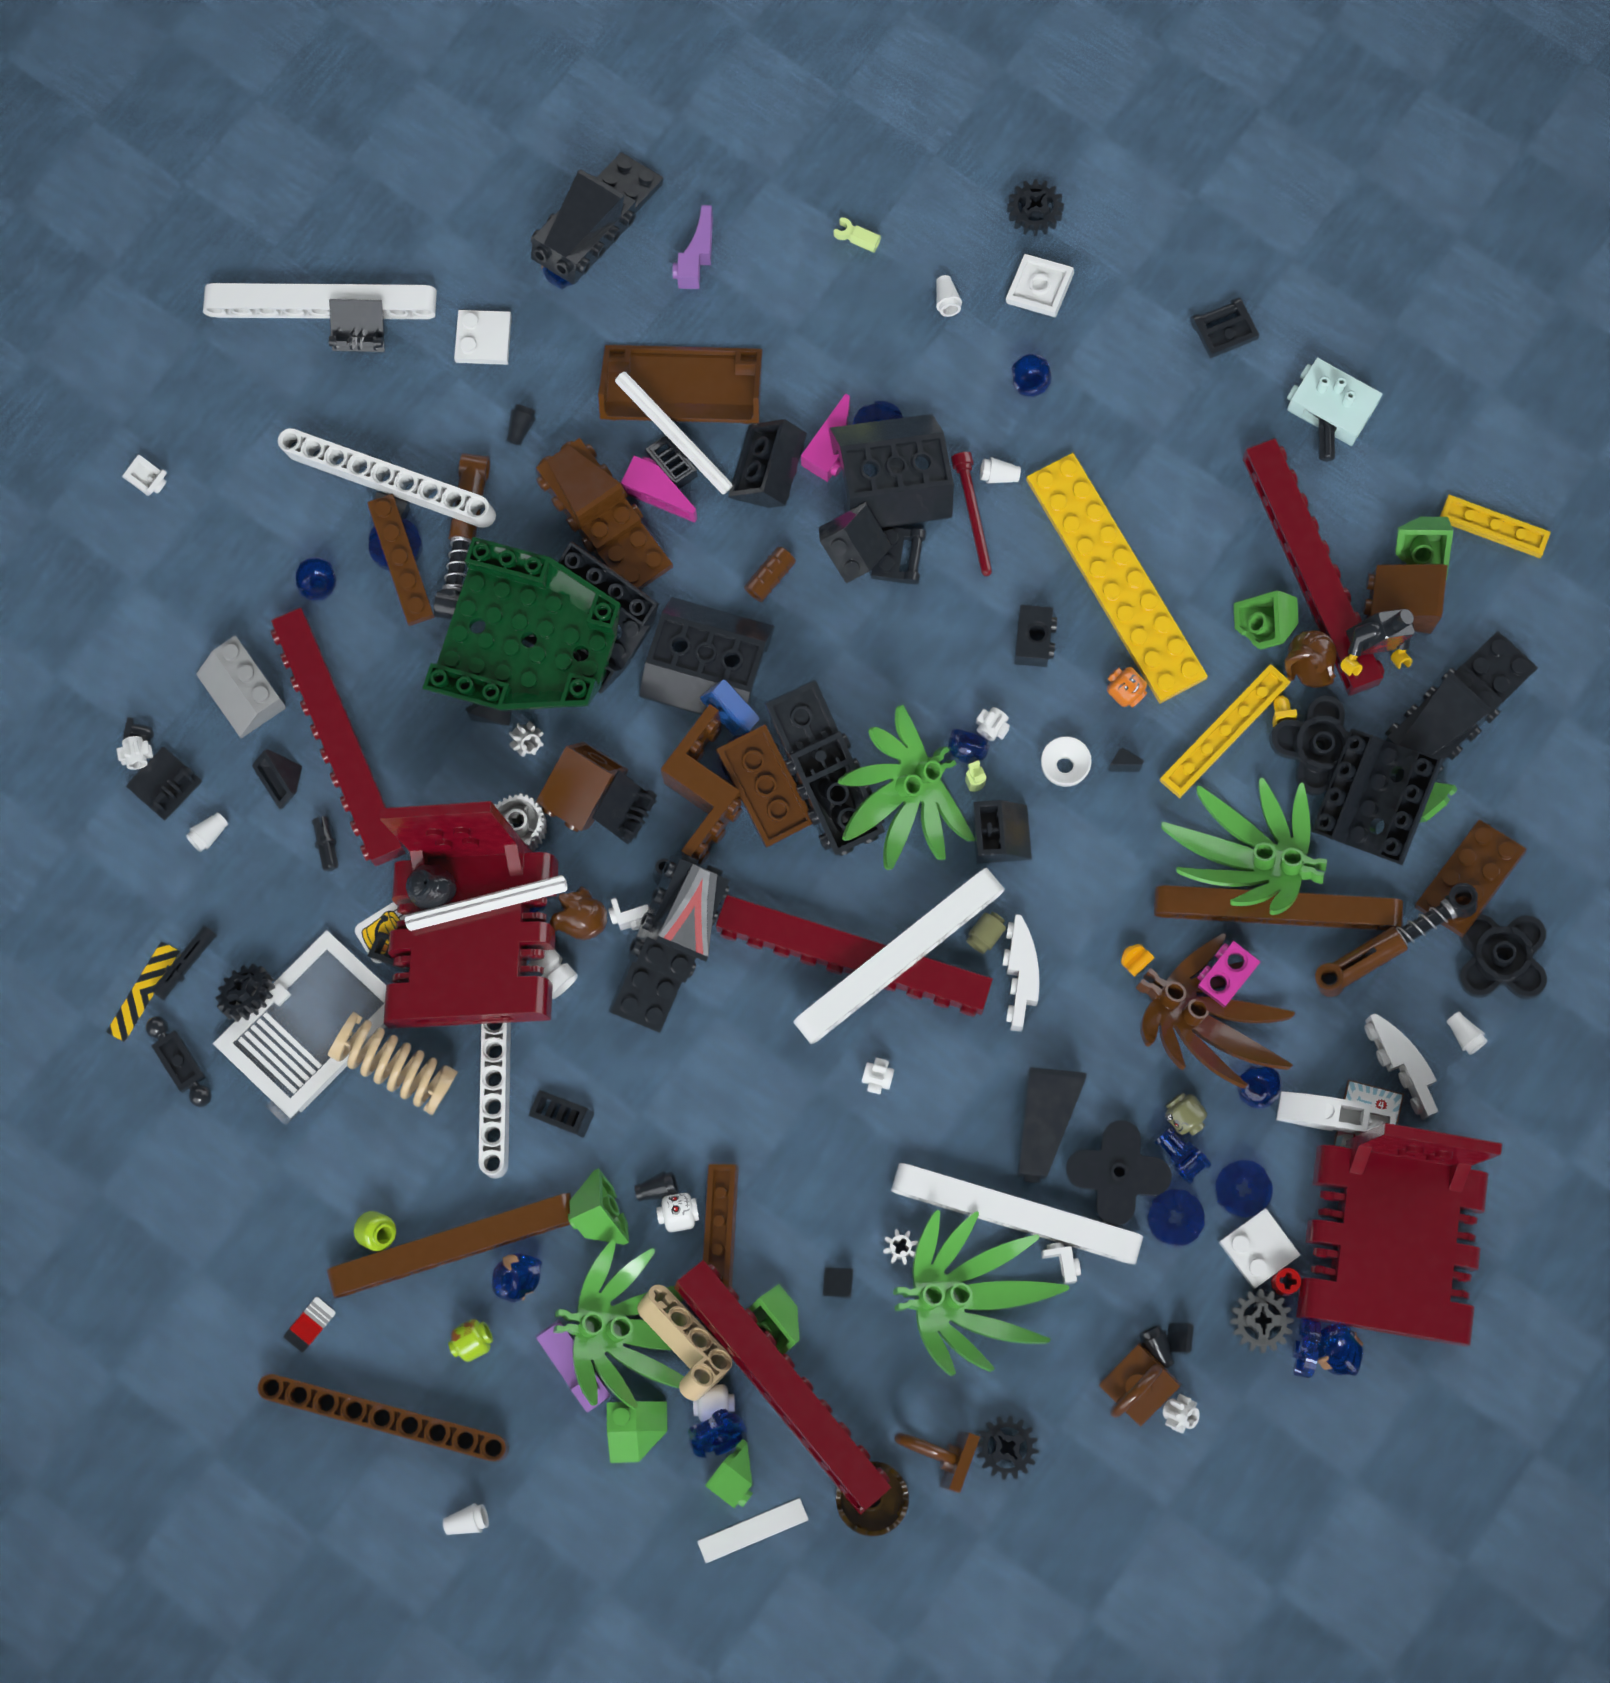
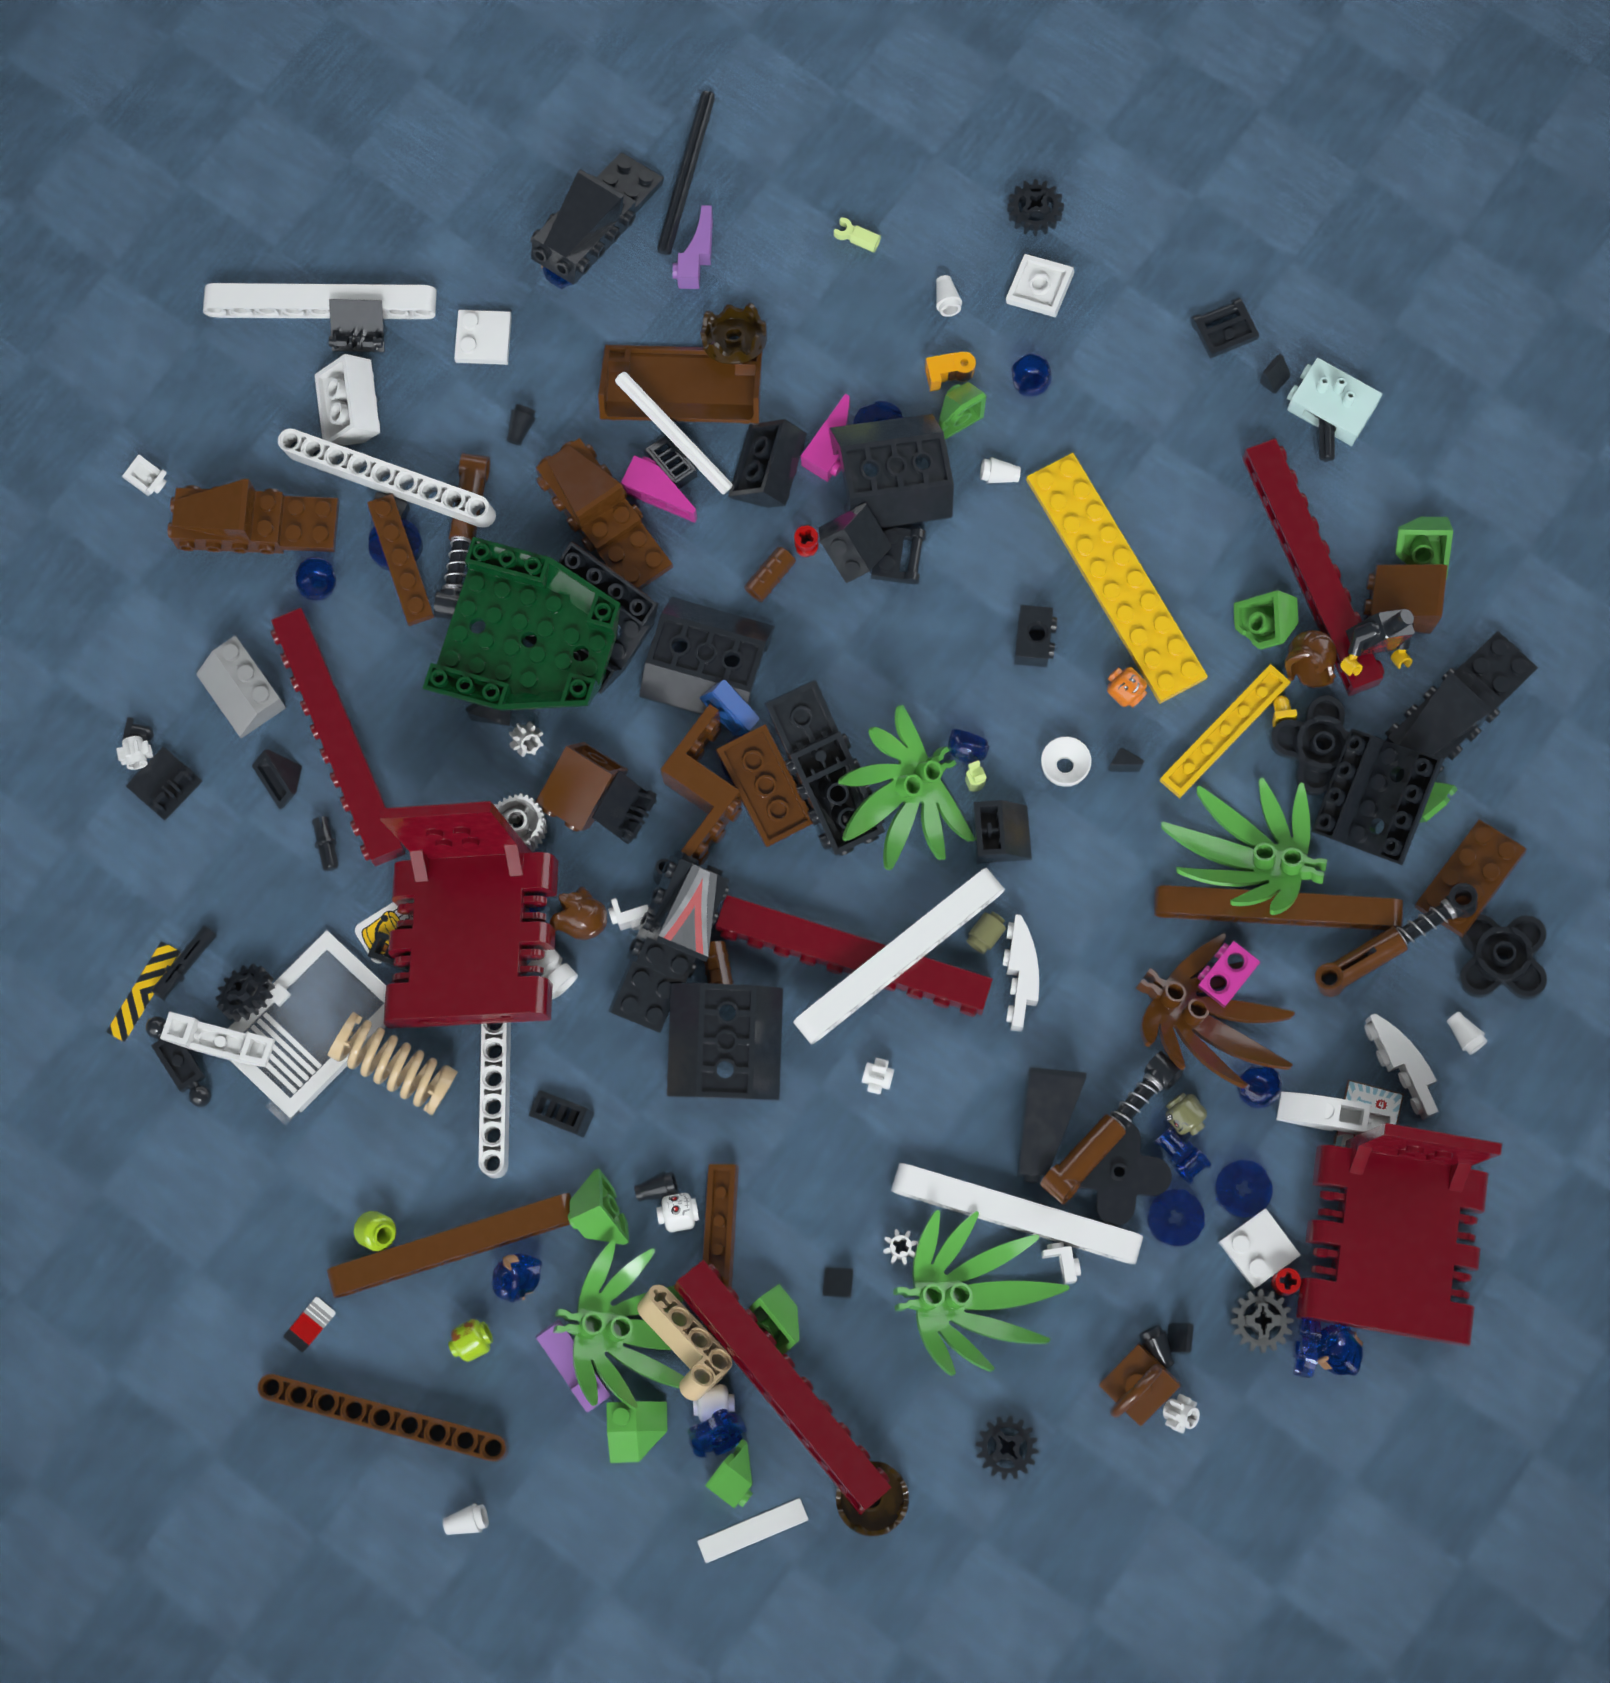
white cone [186,812,228,852] -> none
white axle [405,875,568,931] -> none
black hair [406,864,457,909] -> none
reddish brown tile [894,1431,980,1493] -> none
dark red piece [951,452,992,576] -> none
white gear [976,707,1010,741] -> none
light orange plate [1121,944,1155,977] -> none
yellow tile [1440,494,1551,558] -> none
none -> white slope [160,1012,275,1067]
none -> reddish brown wedge [167,479,340,555]
none -> white slope [315,354,380,446]
none -> black axle [657,91,715,255]
none -> black slope [666,983,783,1101]
none -> dark brown plate [700,303,767,364]
none -> reddish brown axle [702,941,734,984]
none -> red bush [794,525,819,557]
none -> light orange leg [924,352,976,392]
none -> bright green slope [938,382,986,440]
none -> reddish brown piece [1040,1051,1184,1204]
none -> black slope [1260,354,1290,394]

